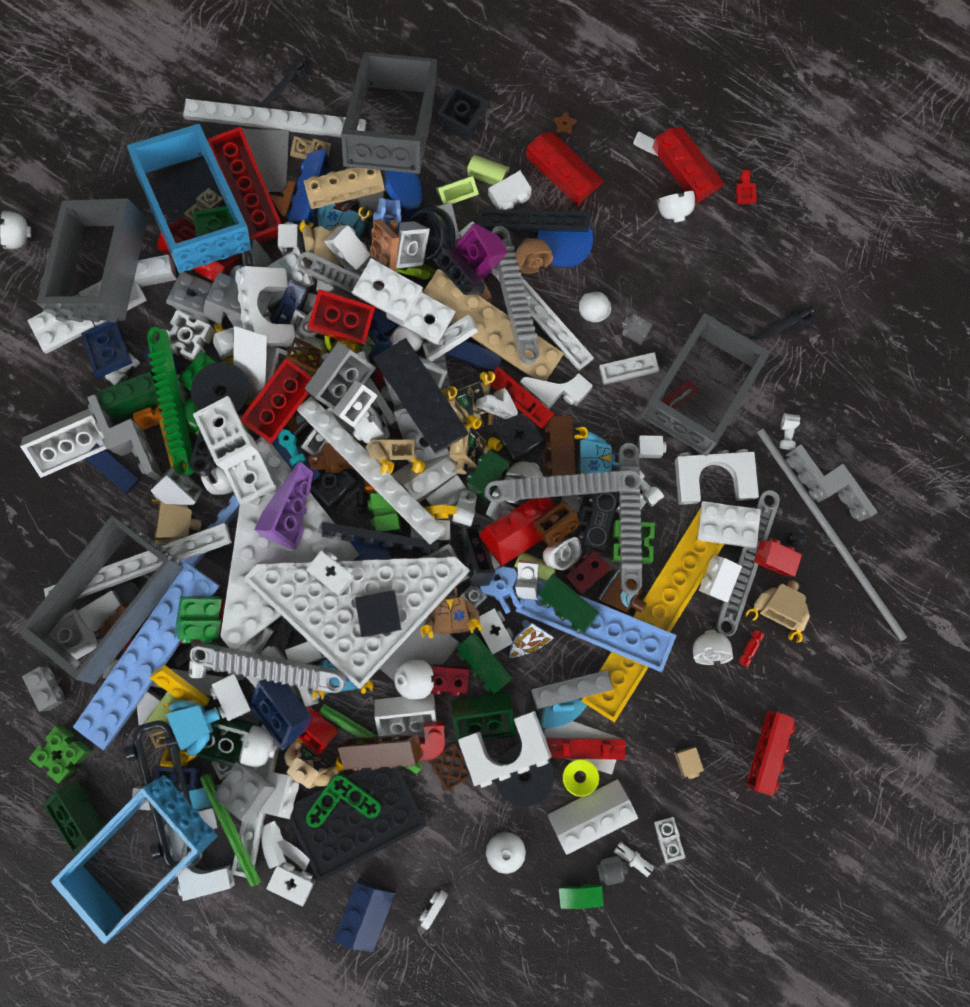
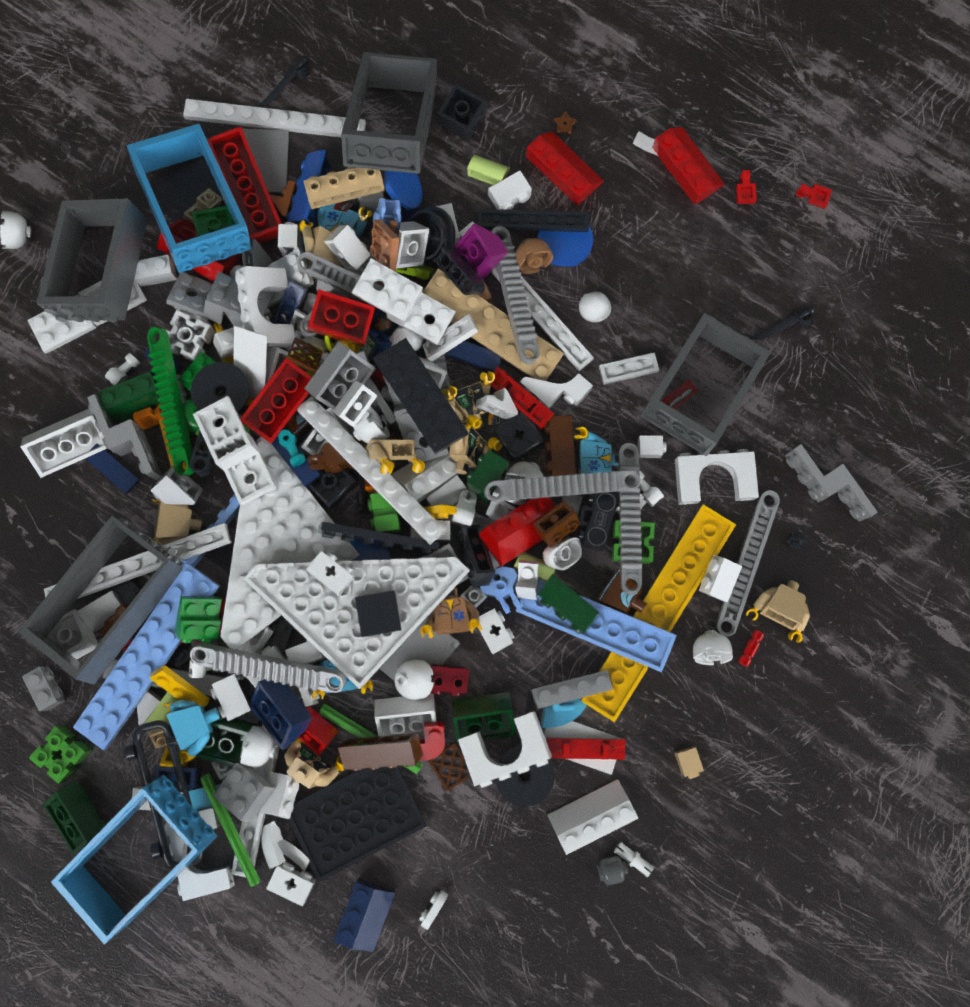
dark blue tile [81,321,133,379] -> none
white helmet [201,466,233,495] -> none
medium lavender wedge [254,462,313,550] -> none
tan slope [290,136,331,159] -> none
green beam [306,775,381,828] -> none
yellowish green brick [436,176,479,205] -> none
dark green slope [456,633,513,694] -> none
white cylinder [486,831,526,874] -> none
shield [509,620,554,658] -> none
green slope [559,884,604,909] -> none
neon yellow piece [563,759,599,797] -> none
dark red brick [565,551,611,595] -> none
clear brick [621,313,653,345] -> none
white slope [654,817,685,863] -> none
white cylinder [657,191,695,223] -> none
white plate [697,501,761,548] -> none
red slope [745,710,796,796] -> none
brick [754,538,802,577] -> none
light grey piece [757,428,907,641] -> none
white leg [779,413,800,450] -> none
none -> dark brown plate [374,317,393,332]
none -> red plate [795,184,832,209]

